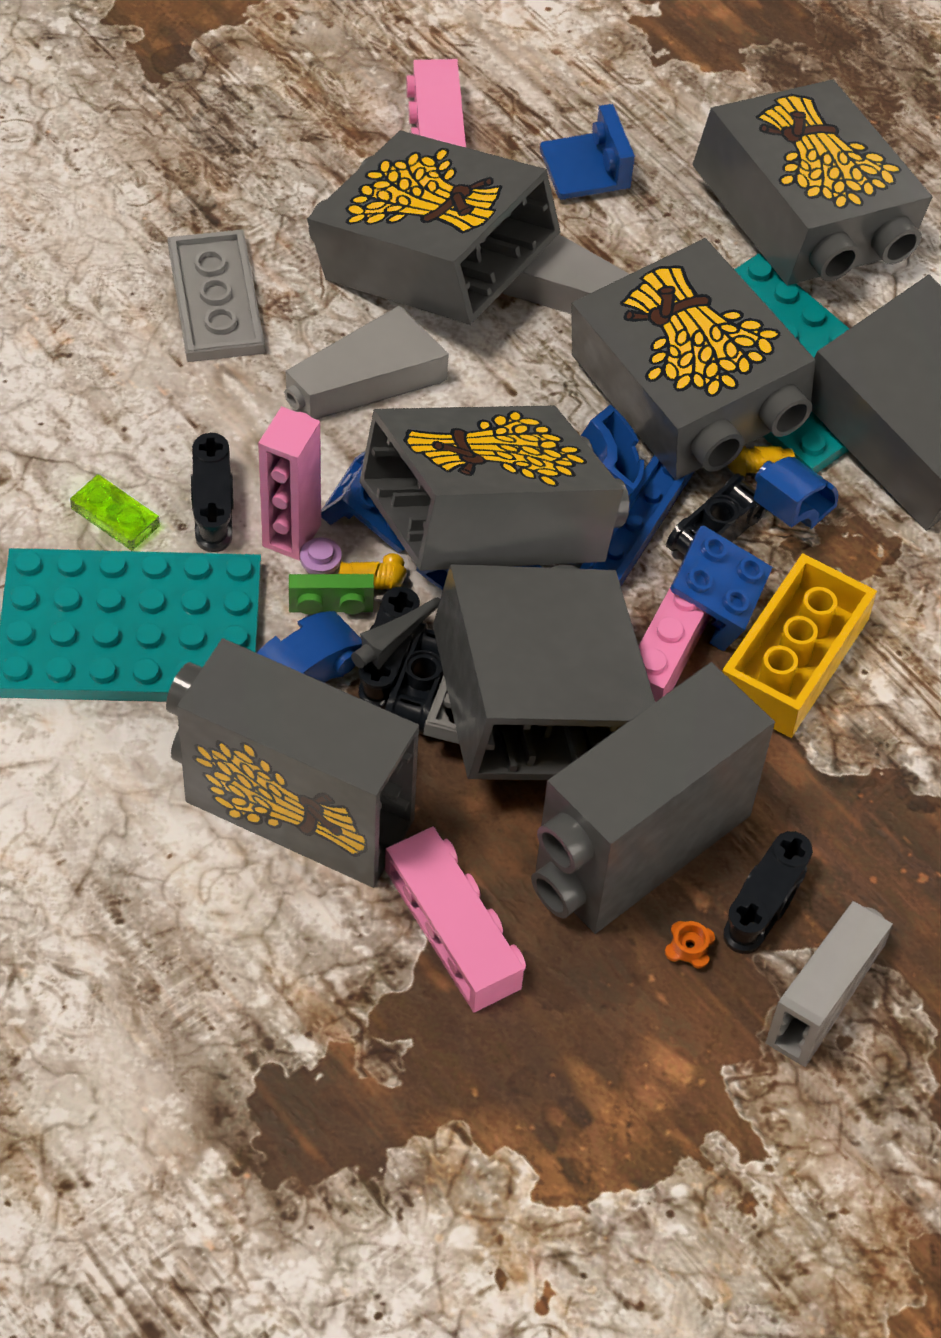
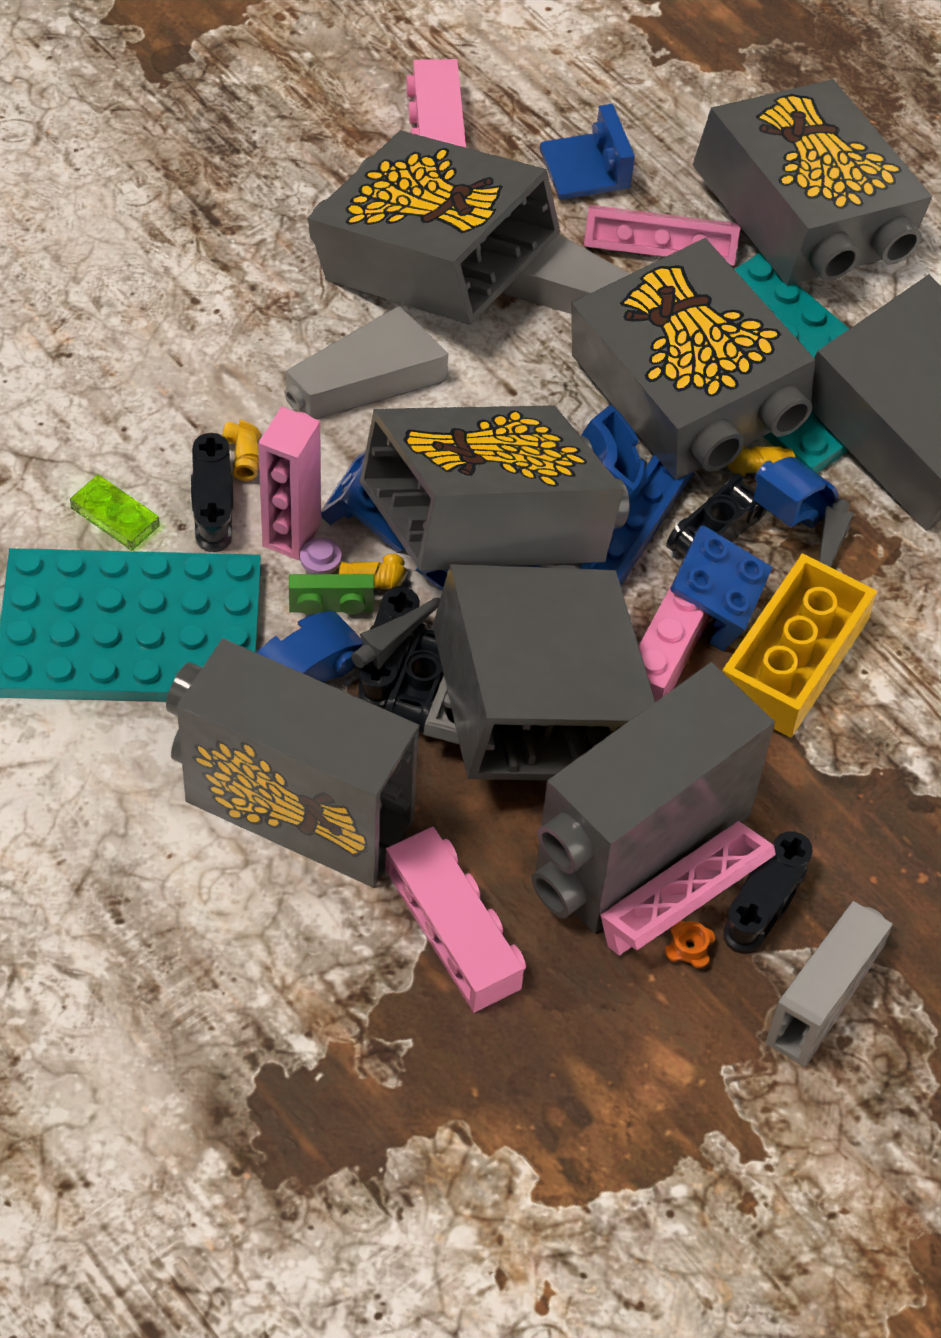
light grey tile [167,229,265,362] -> none
none -> yellow arm [222,419,261,481]
none -> bright pink fence [584,205,740,266]
none -> bright pink fence [600,821,776,956]
none -> dark grey piece [819,499,854,567]

